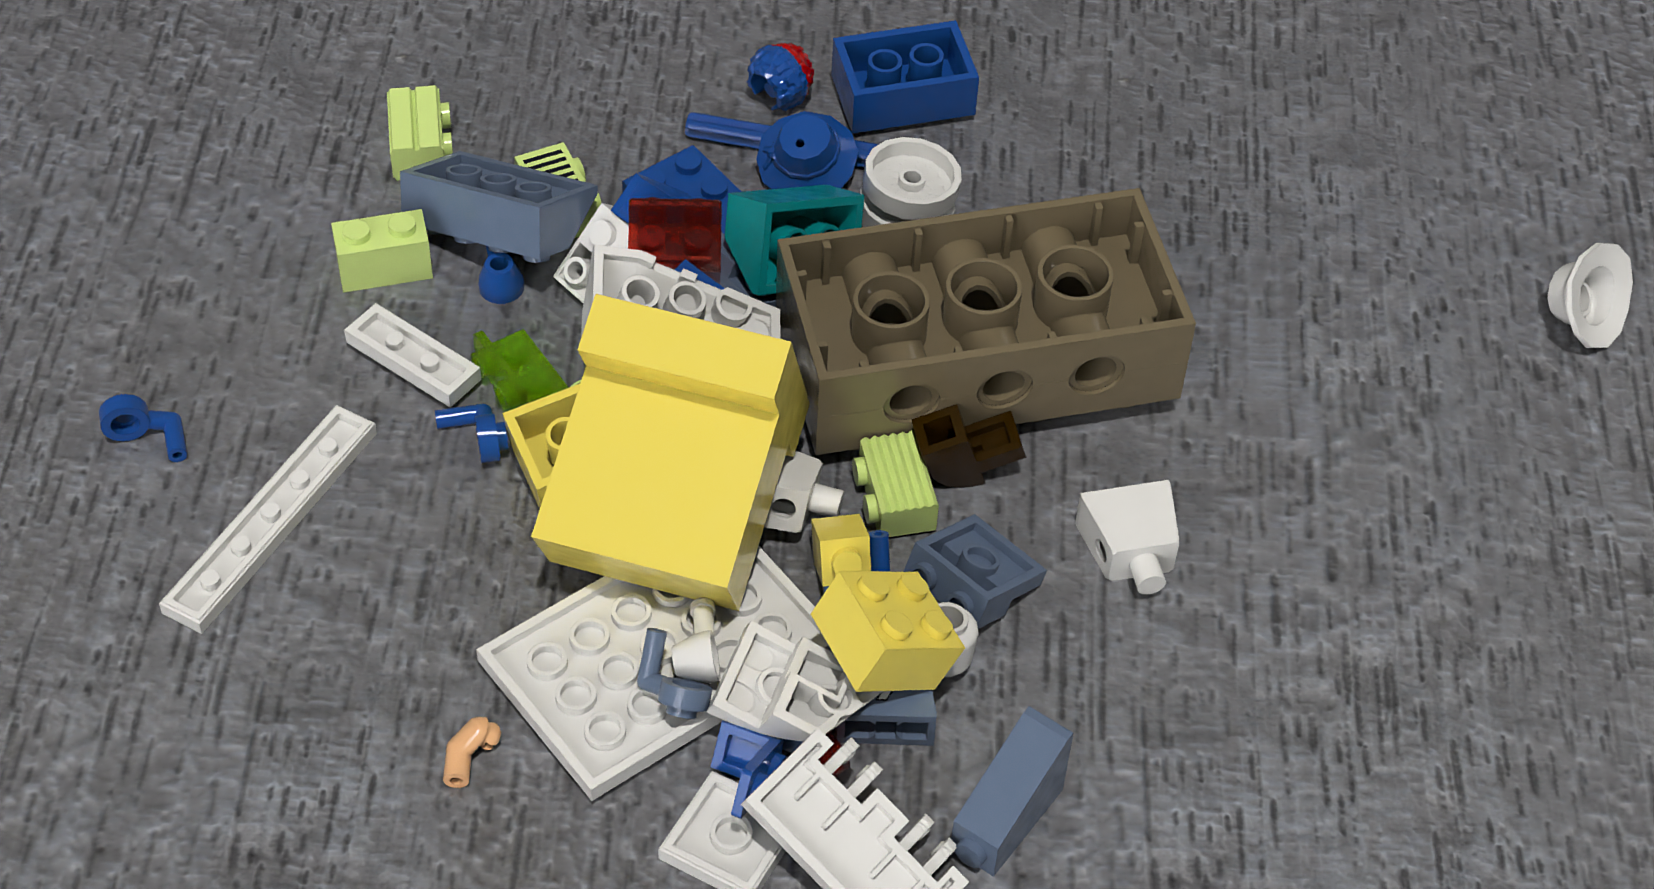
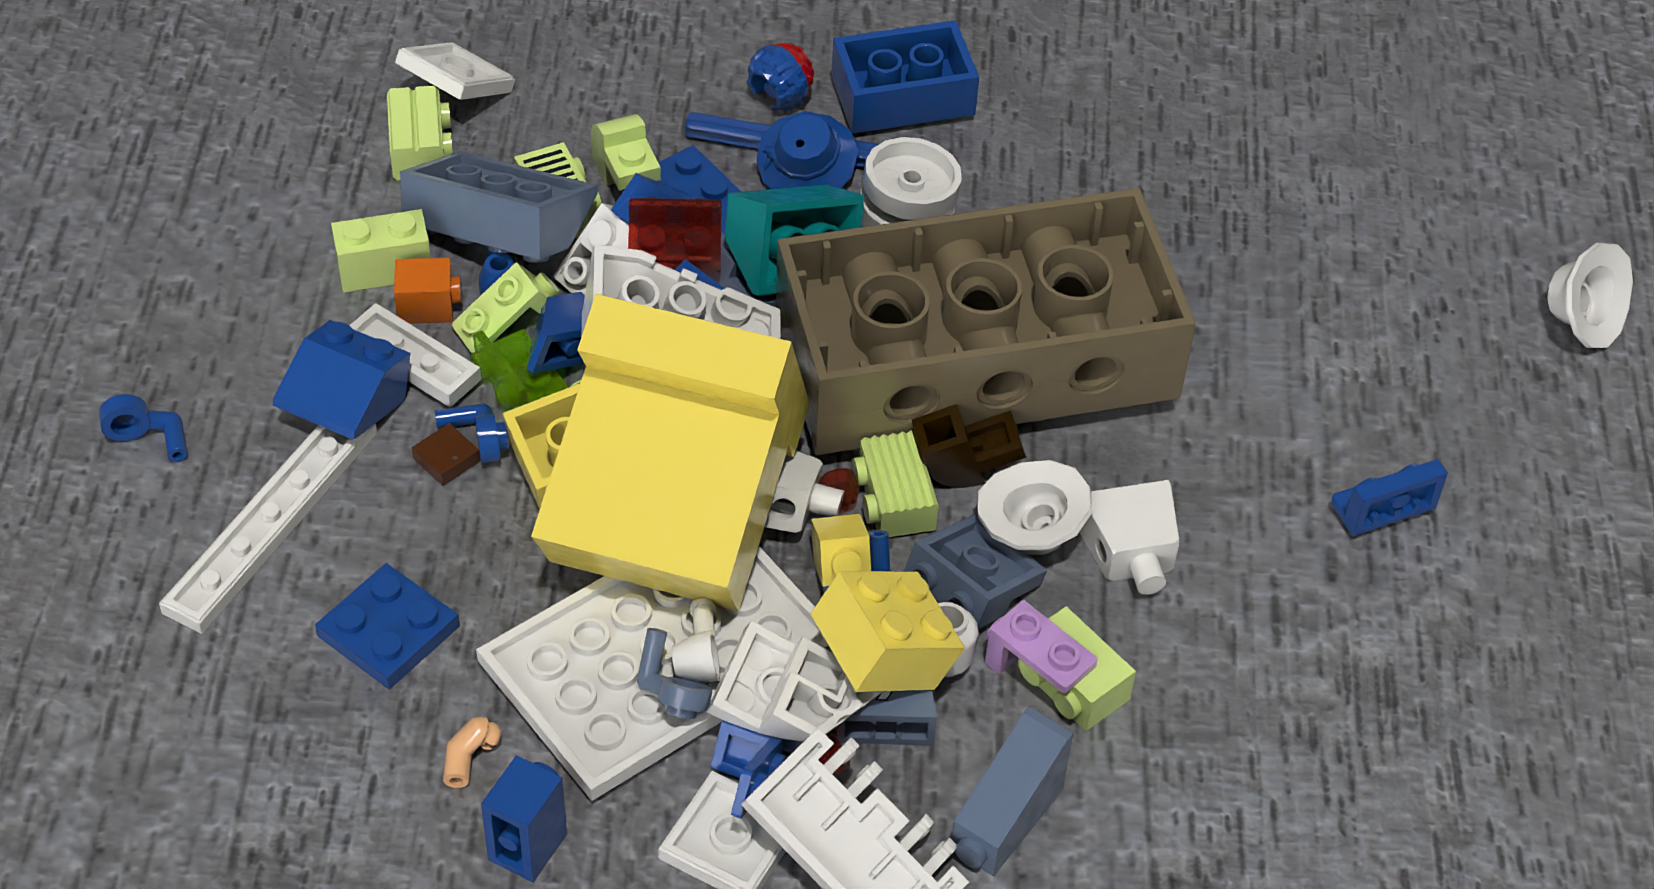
none -> blue slope [273,320,411,440]
none -> blue plate [315,563,460,690]
none -> orange brick [394,258,462,324]
none -> white tile [395,42,515,100]
none -> reddish brown tile [412,423,480,485]
none -> yellowish green bracket [452,262,560,355]
none -> blue brick [481,755,567,883]
none -> blue slope [527,292,585,374]
none -> yellowish green brick [591,114,661,191]
none -> clear red hinge [819,468,859,510]
none -> white hat [978,460,1092,555]
none -> lavender bracket [985,599,1098,693]
none -> yellowish green brick [1017,606,1136,731]
none -> blue bracket [1331,459,1448,536]

